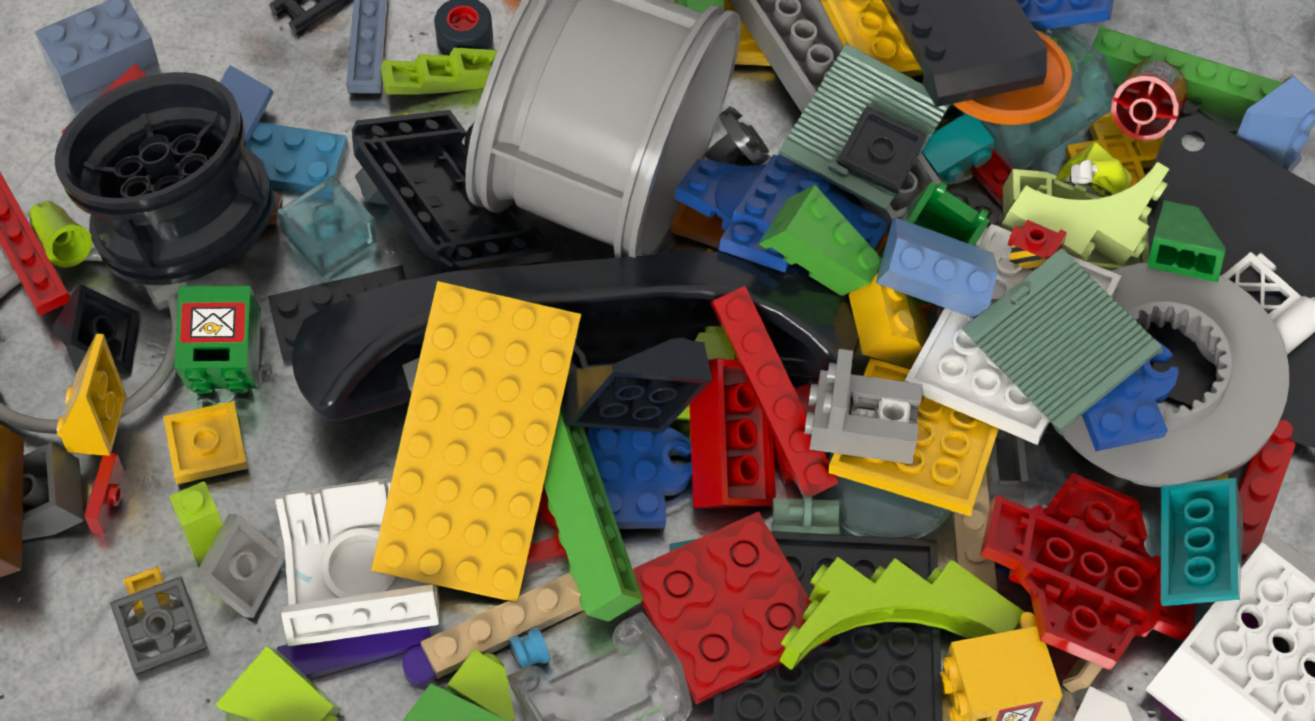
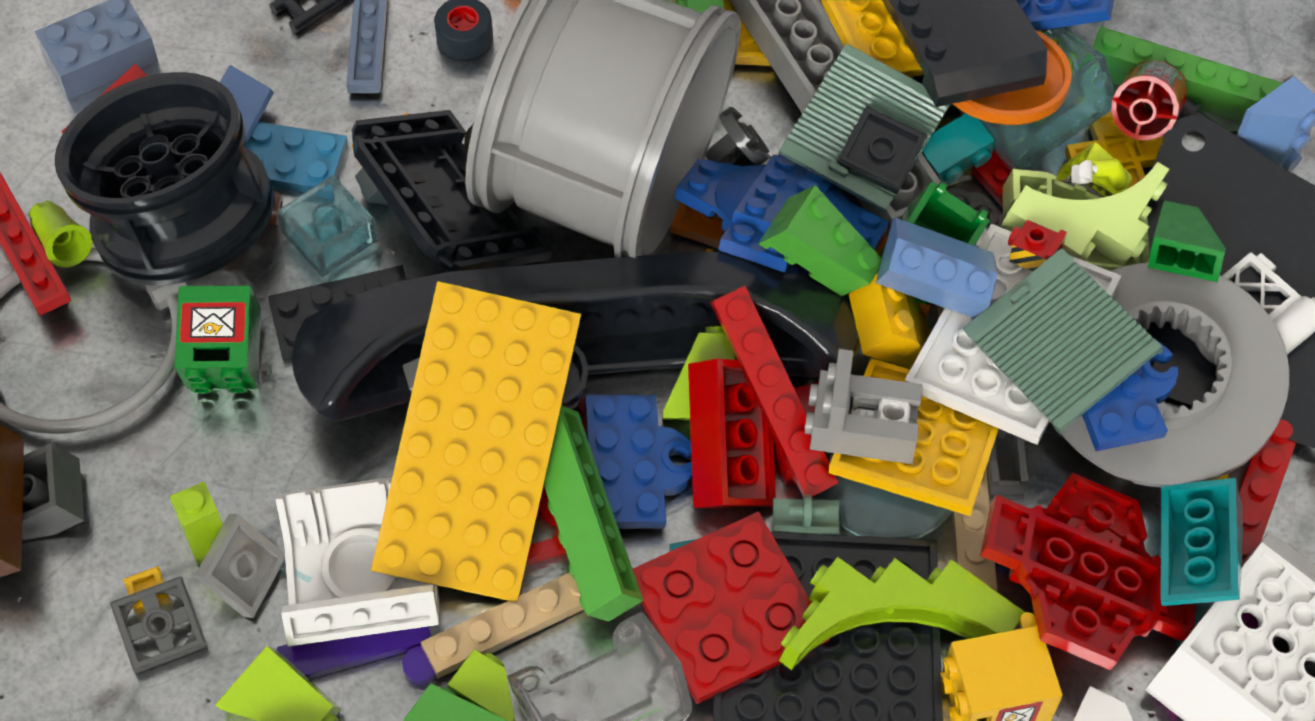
black slope [51,284,139,374] -> none
yellow slope [57,334,127,456] -> none
red plate [84,453,124,534] -> none
yellow plate [163,401,248,484] -> none
lime slope [380,48,498,95] -> none
dark azure wheel [508,627,551,673] -> none
black slope [562,338,712,433] -> none
tan tile [1062,658,1103,693] -> none

